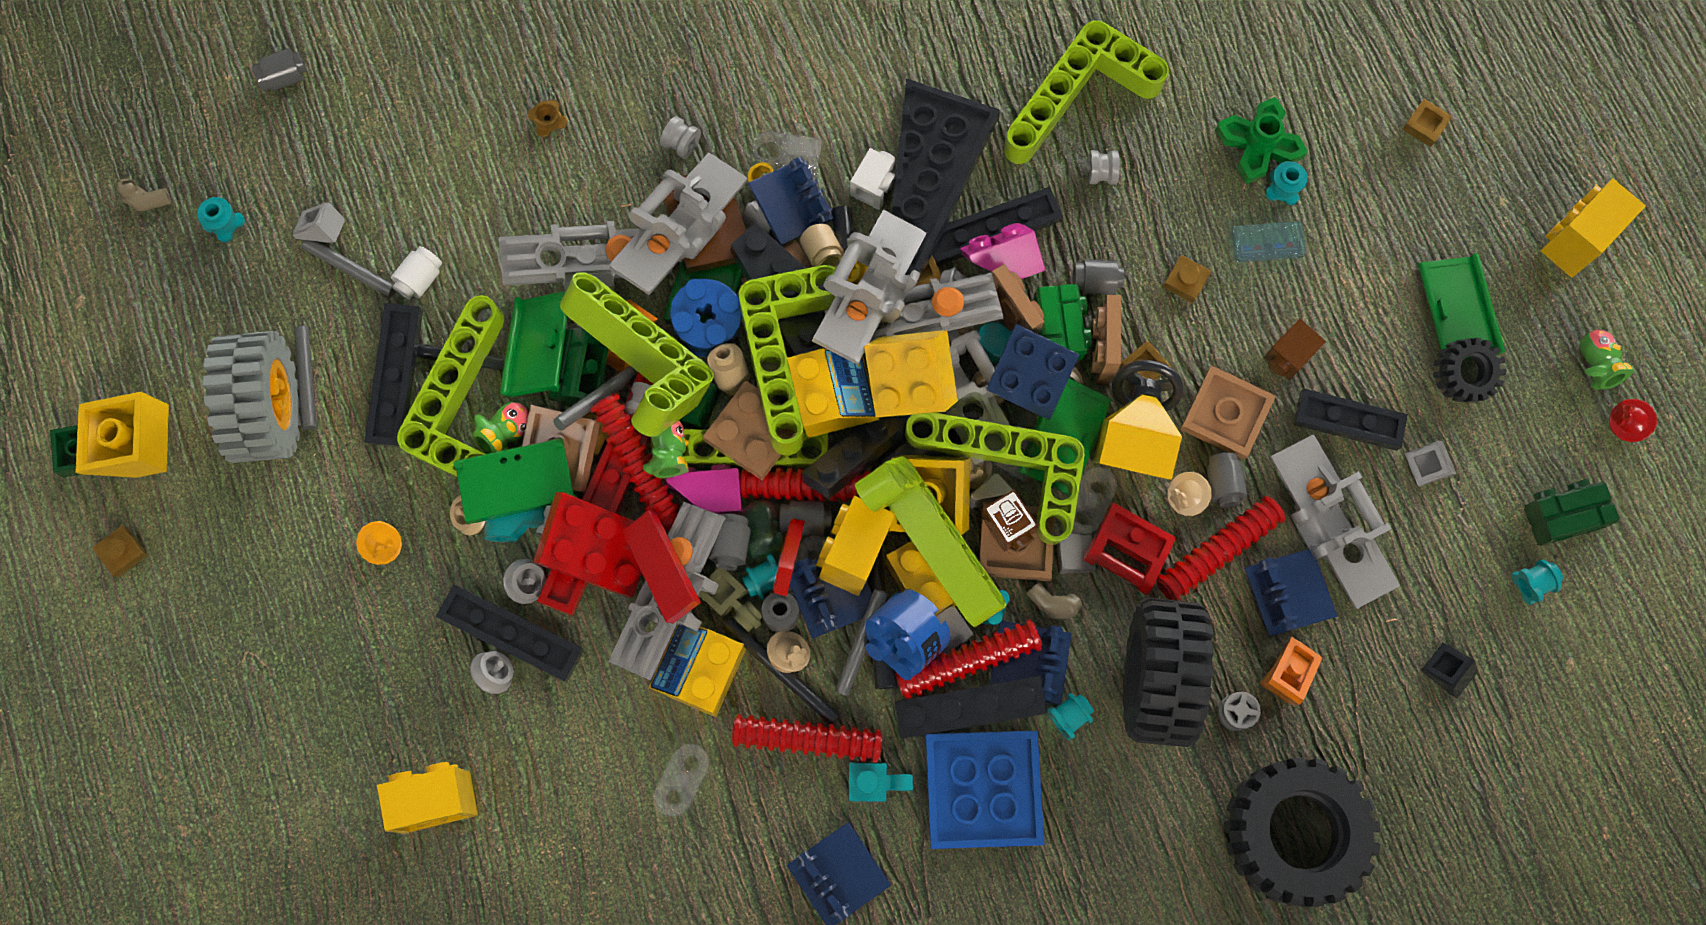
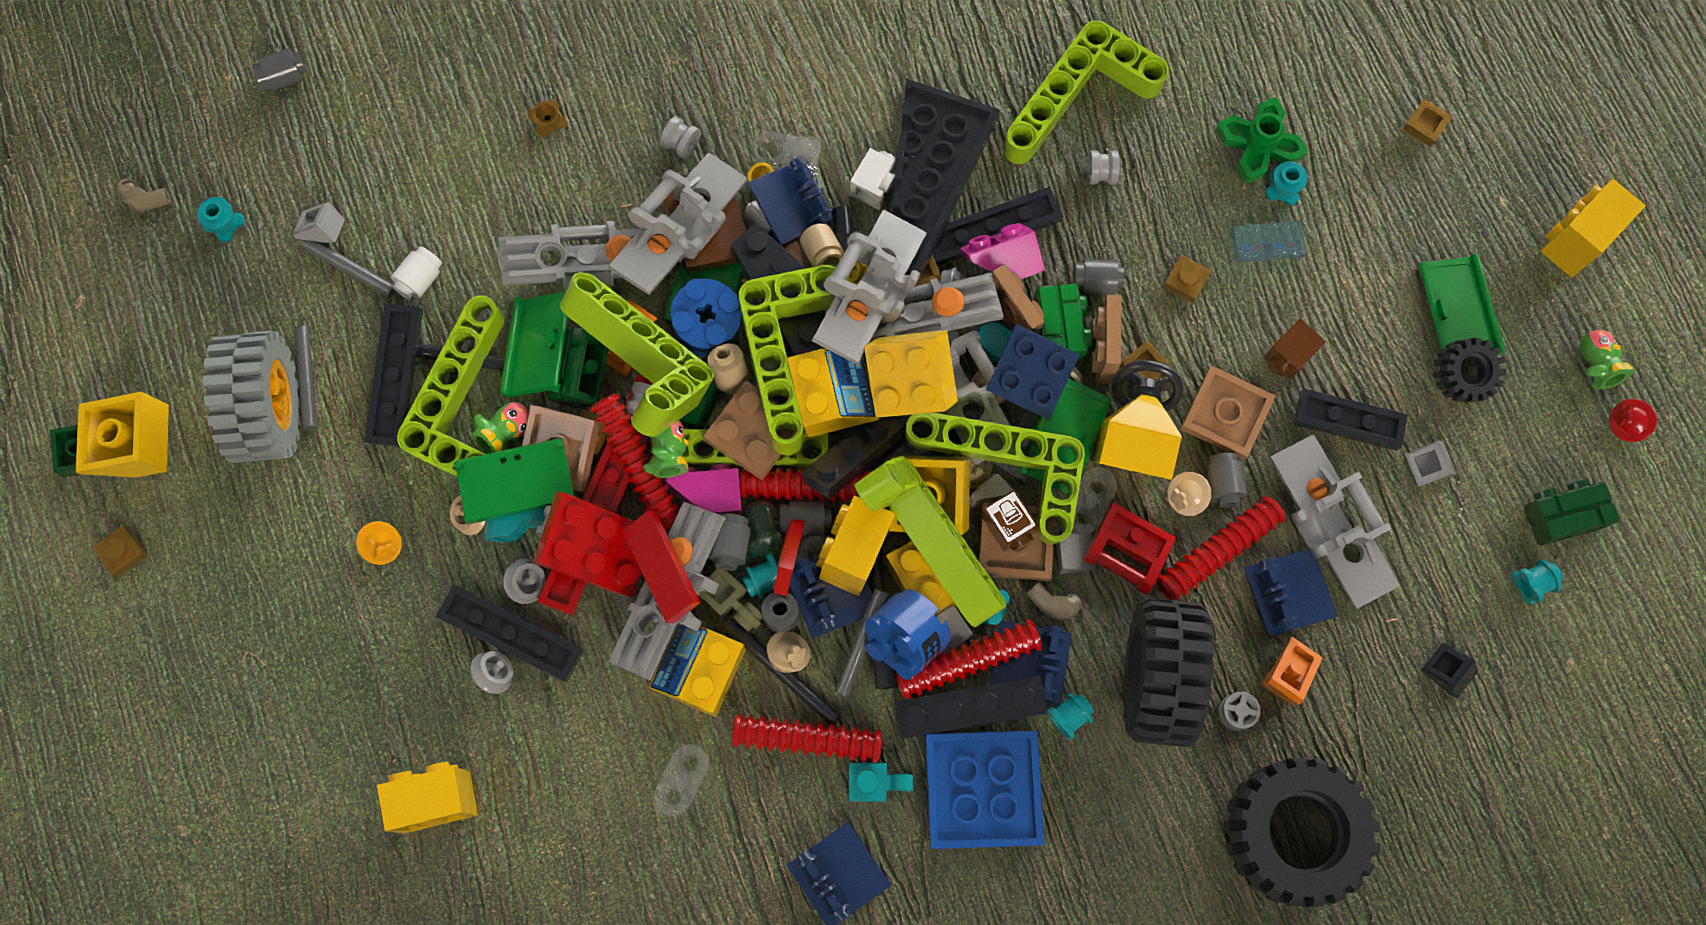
dark grey bar [553,366,638,431] -> none

